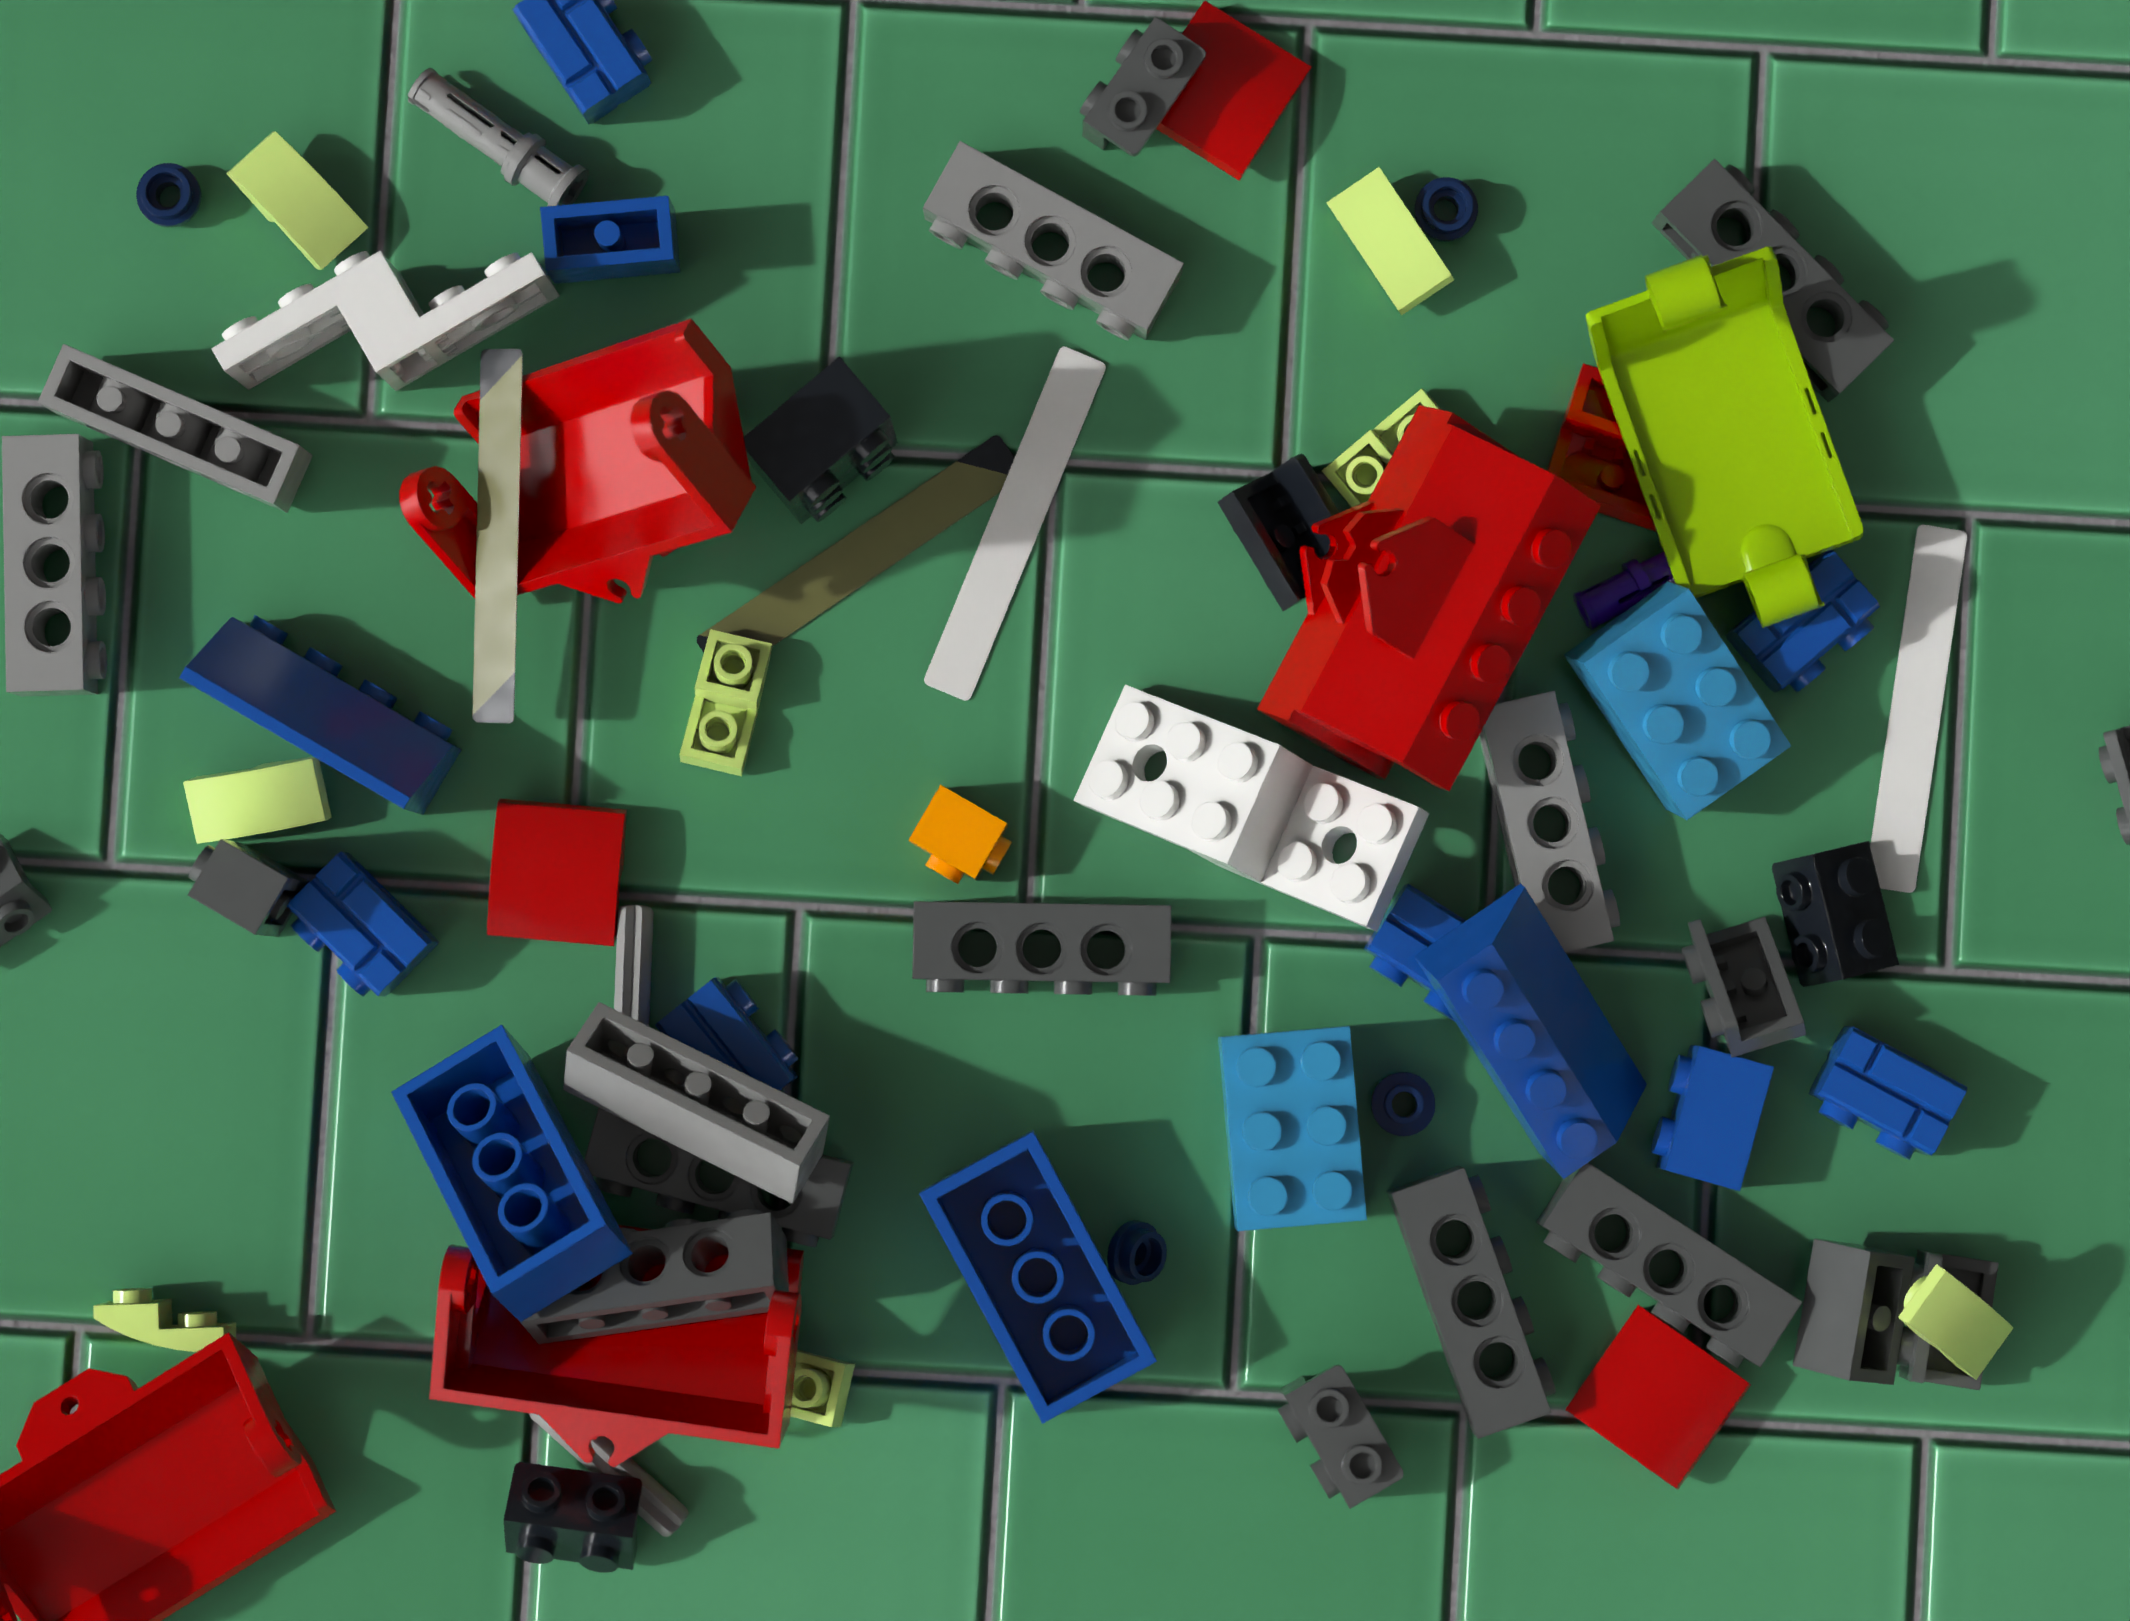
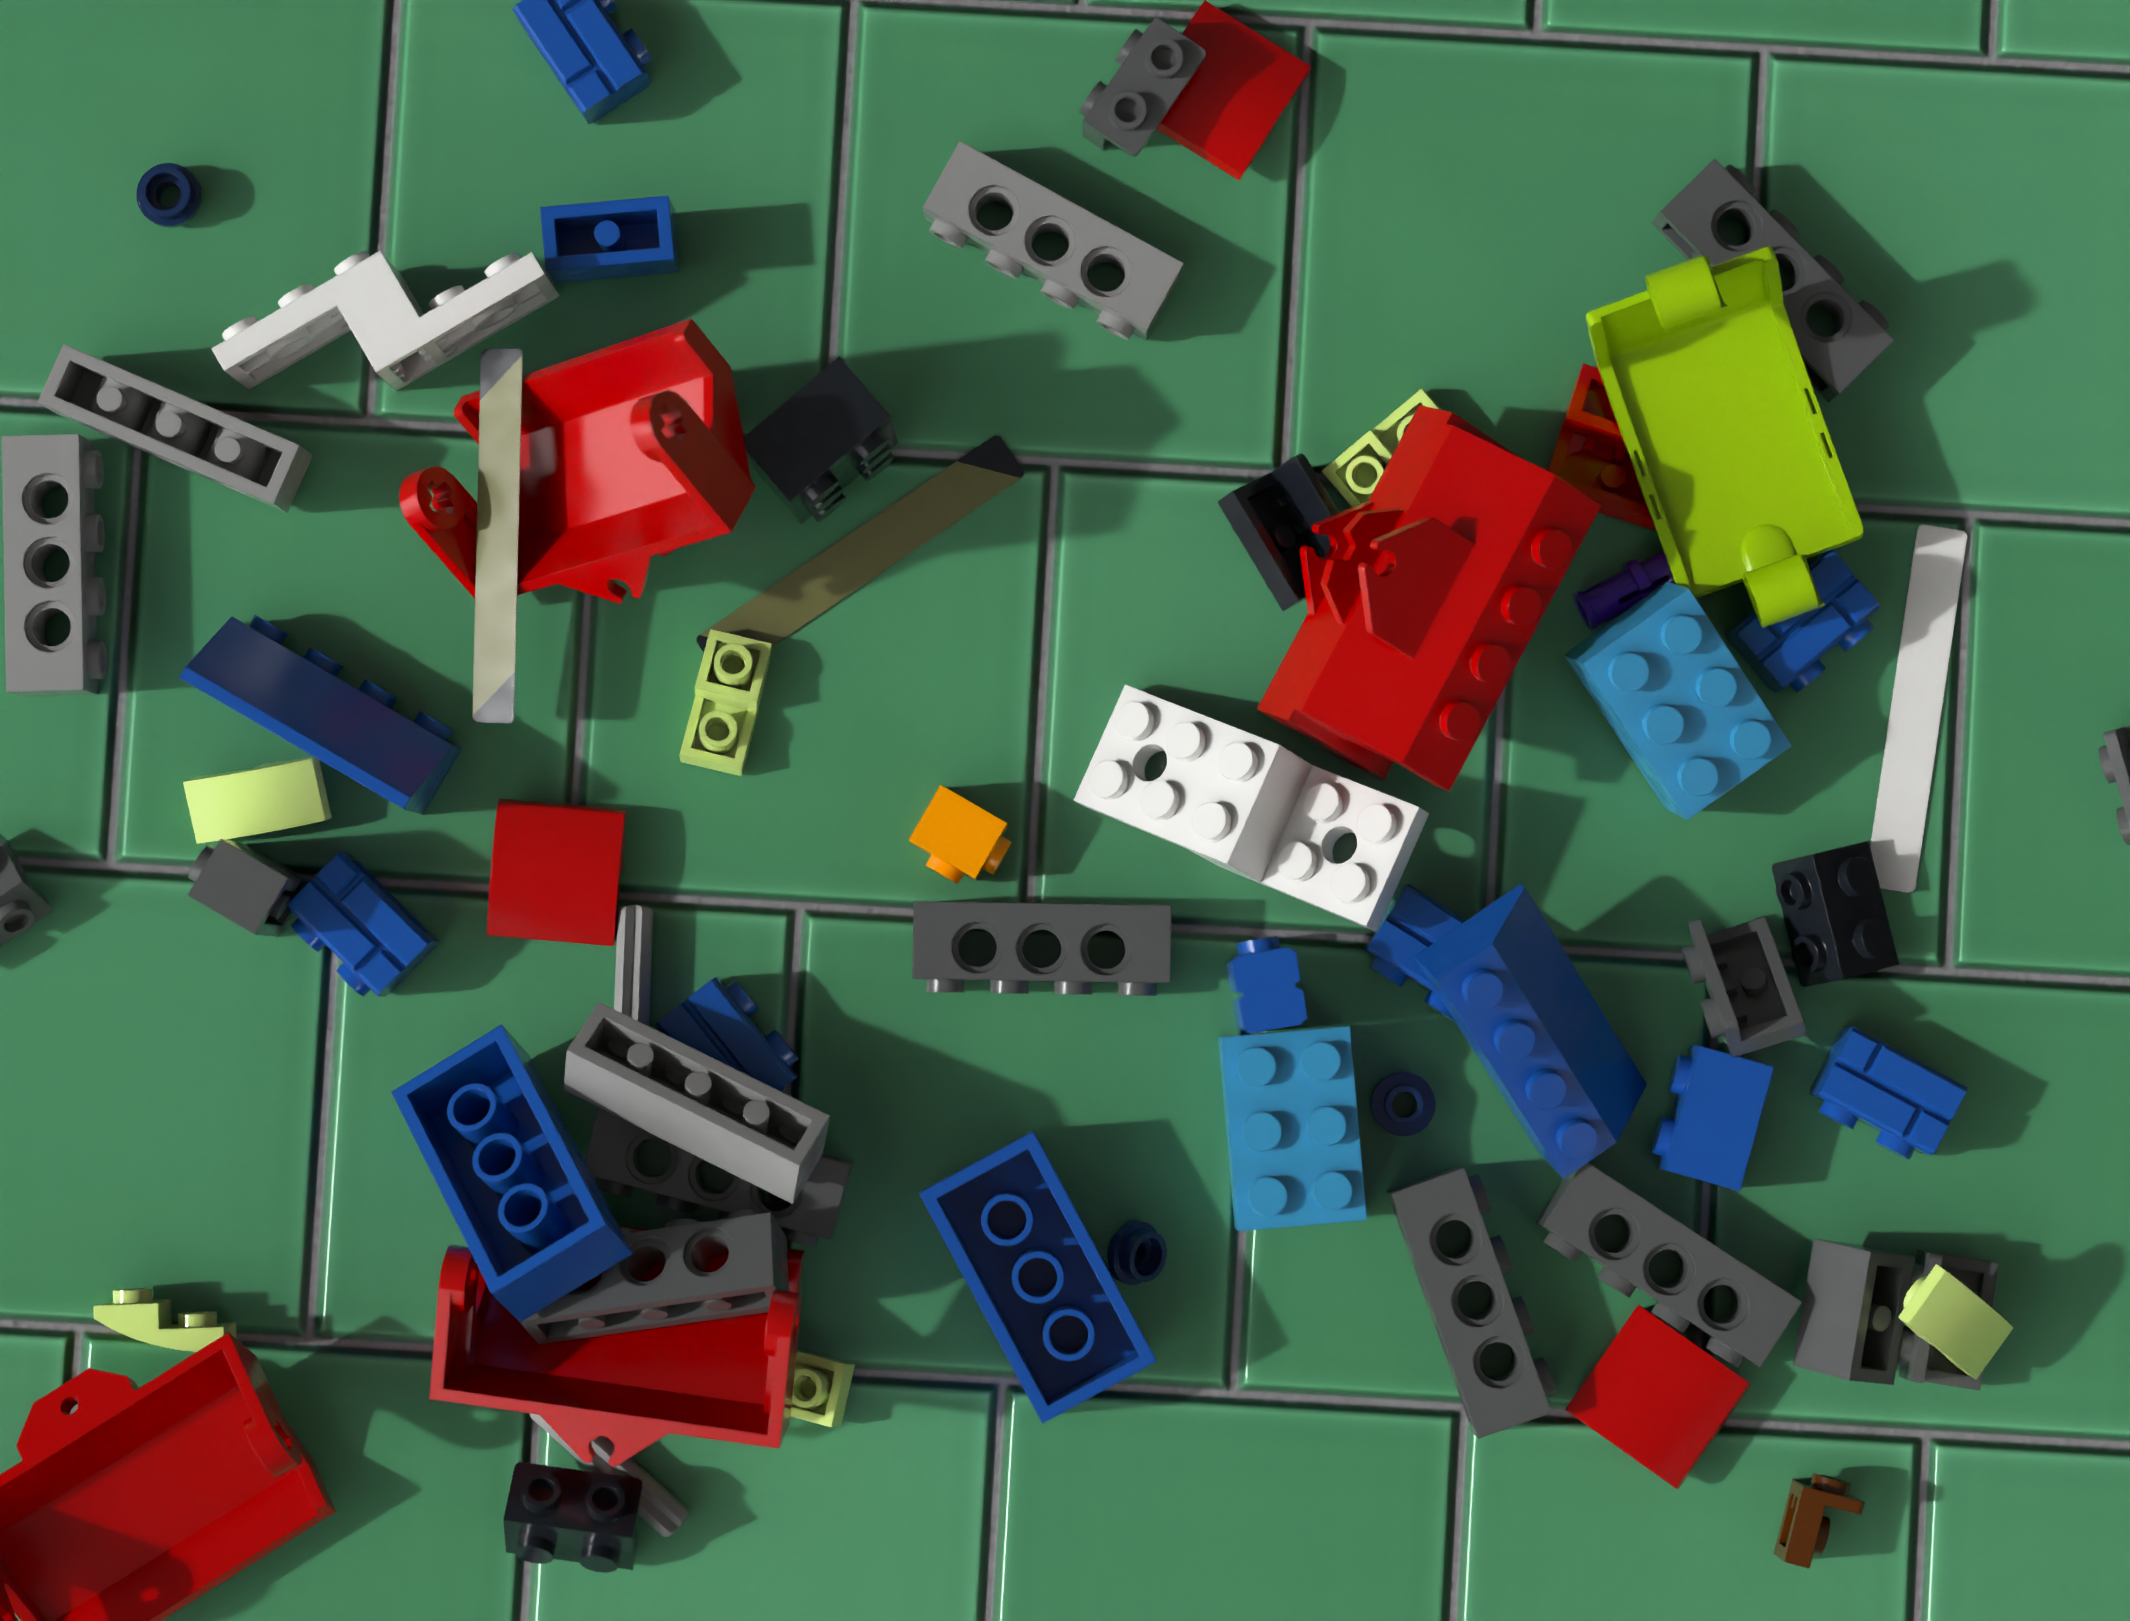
yellowish green slope [226,131,368,270] -> none
light grey pin [407,68,589,206] -> none
white sticker [924,346,1106,701] -> none
dark grey bracket [1277,1364,1404,1509] -> none
yellowish green slope [1326,167,1454,316] -> none
dark blue plate [1414,177,1478,242] -> none
light grey brick [1479,691,1620,952] -> none
none -> blue brick [1226,936,1308,1033]
none -> reddish brown bracket [1774,1473,1865,1569]

